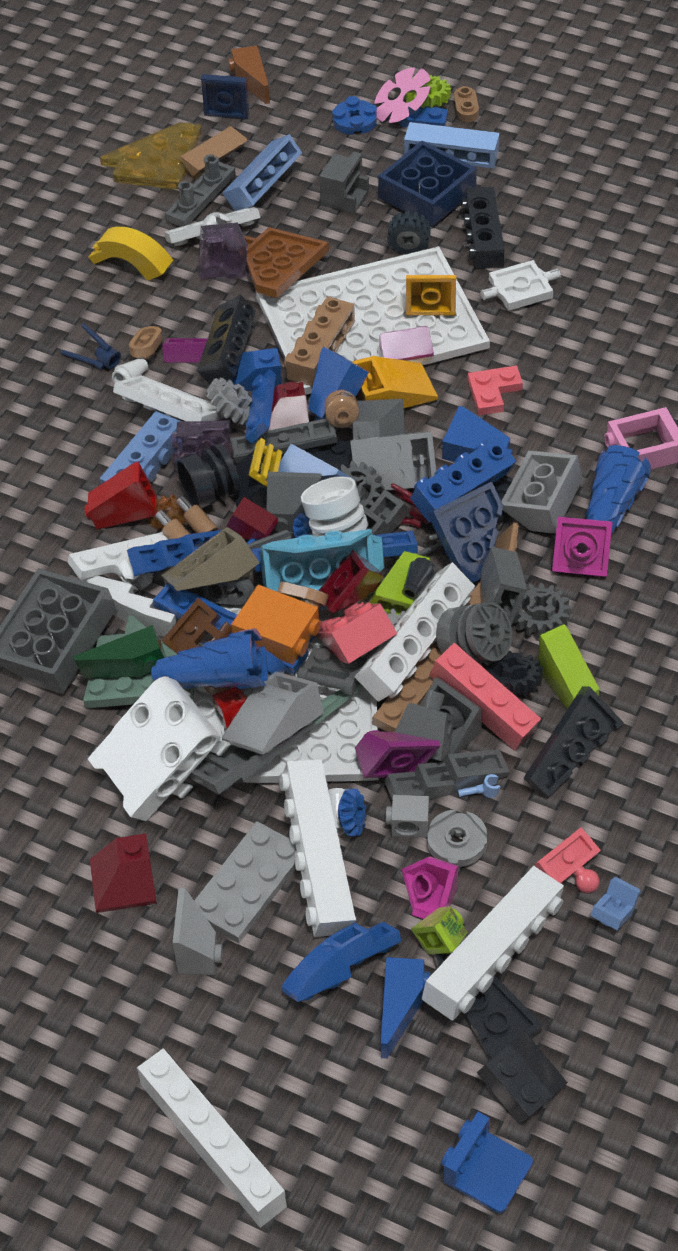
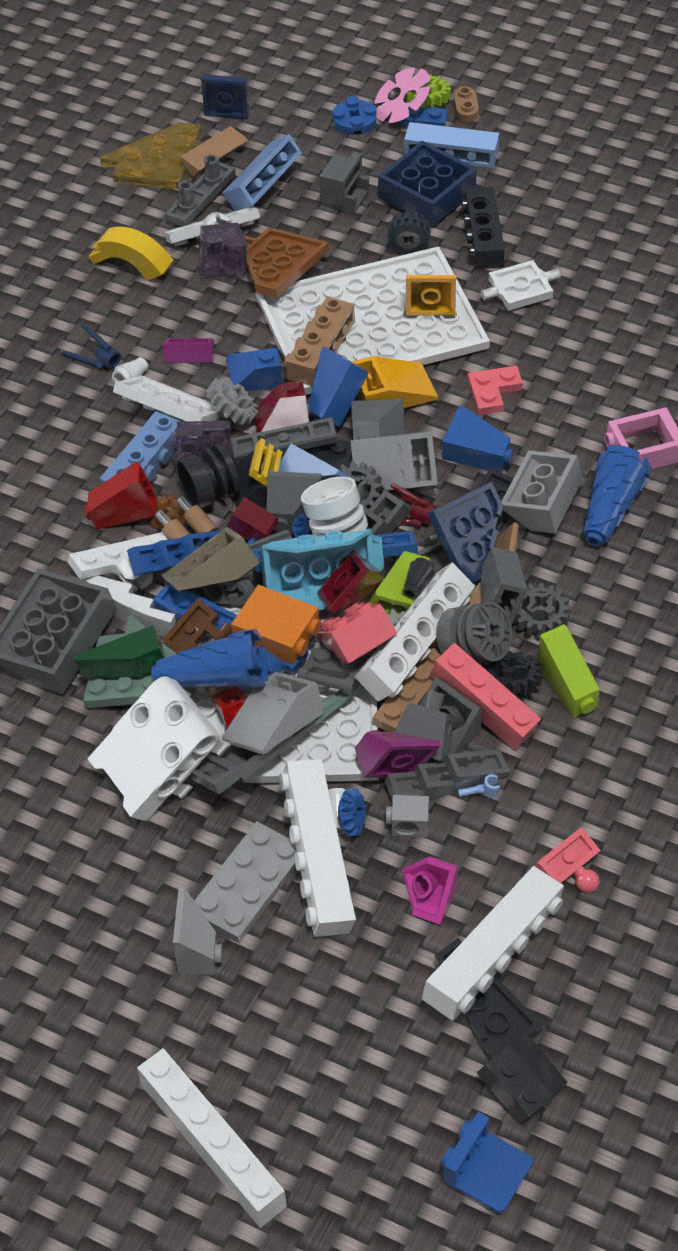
dark red slope [90,833,157,913] -> none
medium nougat plate [129,326,163,359] -> none
black brick [197,295,256,384] -> none
dark orange slope [228,46,270,104] -> none
blue plate [245,369,276,444] -> none
medium nougat plate [277,582,329,608] -> none
blue slope [281,922,402,1002] -> none
medium nougat head [324,390,359,428] -> none
slope [379,326,434,361] -> none
blue slope [381,957,430,1059] -> none
blue brick [410,437,517,523] -> none
lime slope [411,906,468,955] -> none
light grey plate [427,810,487,869] -> none
black wing [523,686,624,797] -> none
dark pink plate [552,516,612,577] -> none
medium blue bracket [590,877,641,930] -> none

